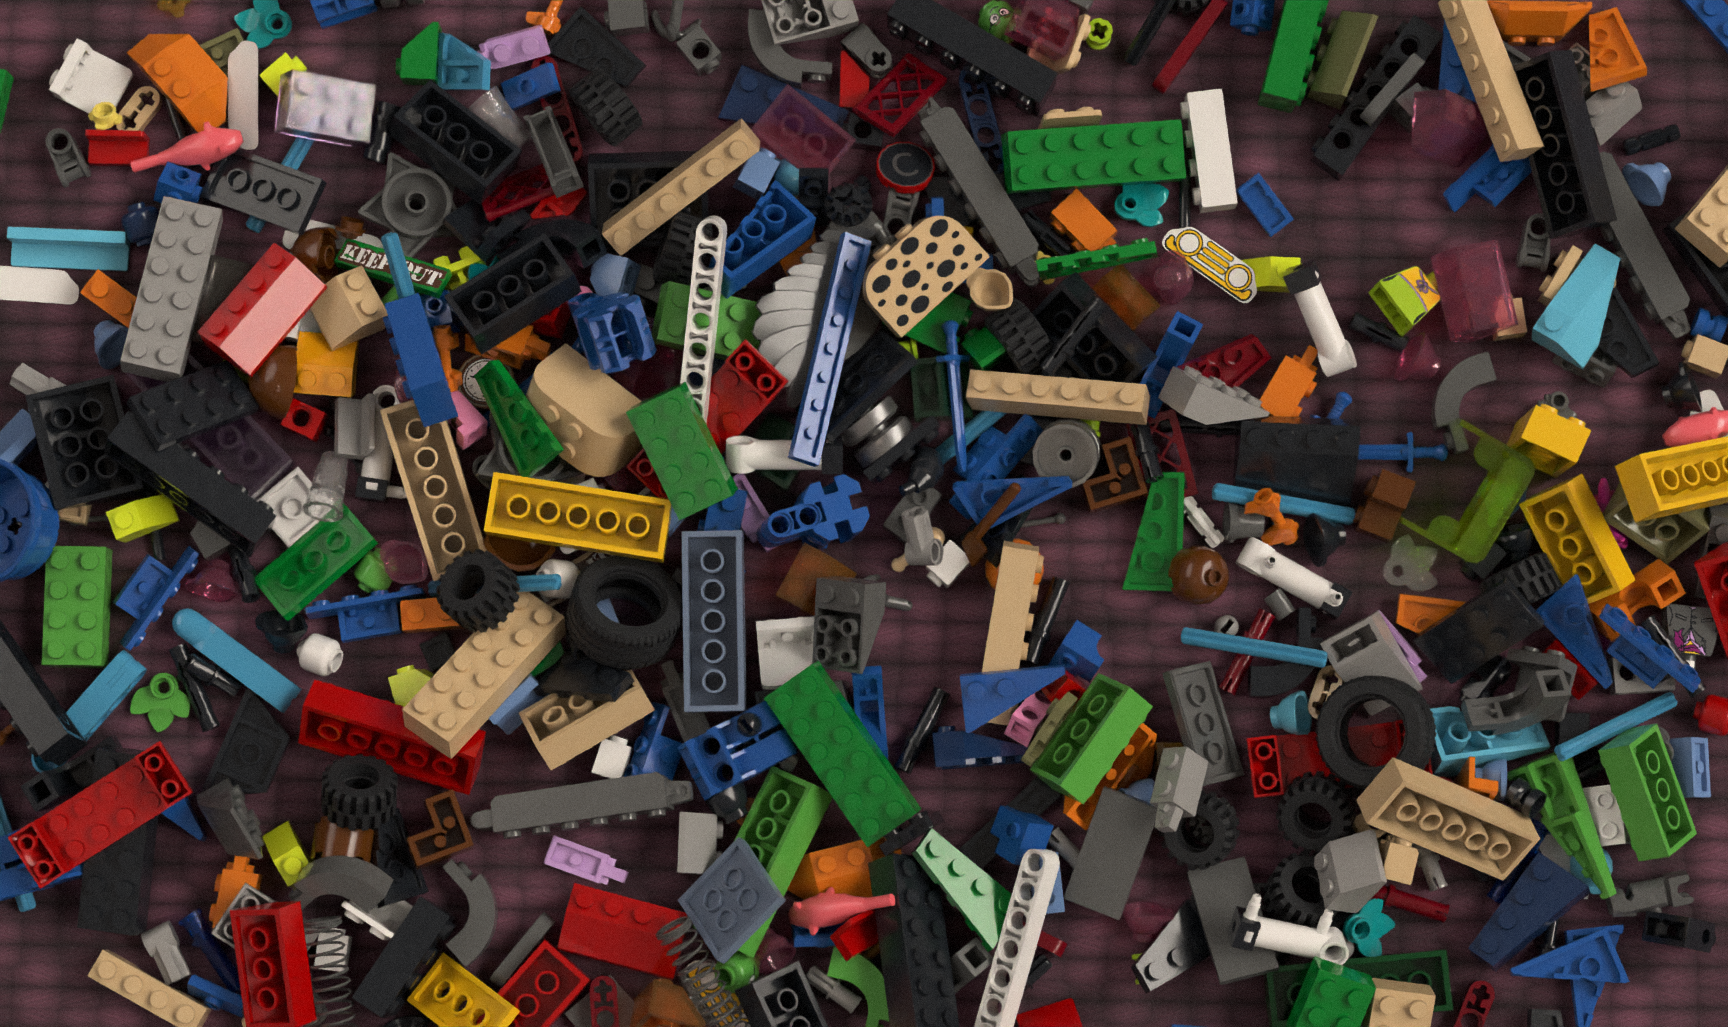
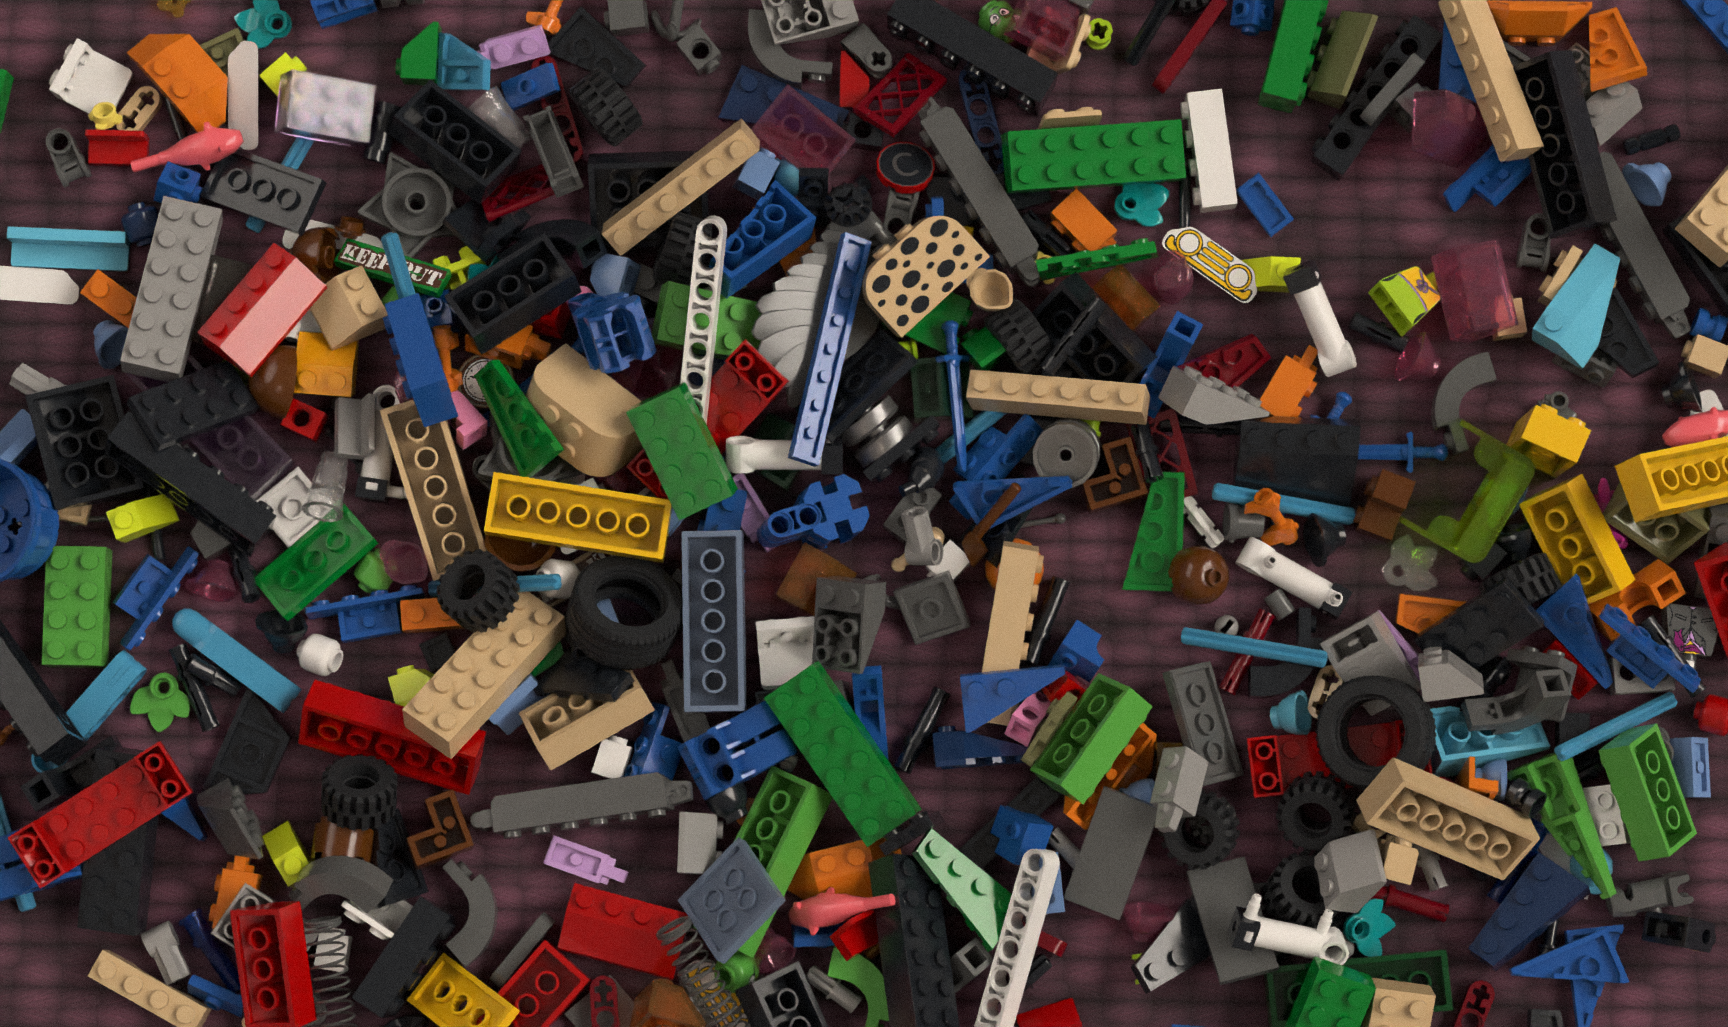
red slope [530,187,589,219] -> none
black hinge [737,712,762,737] -> none
none -> dark grey plate [893,571,971,645]
none -> light grey slope [1418,647,1484,702]

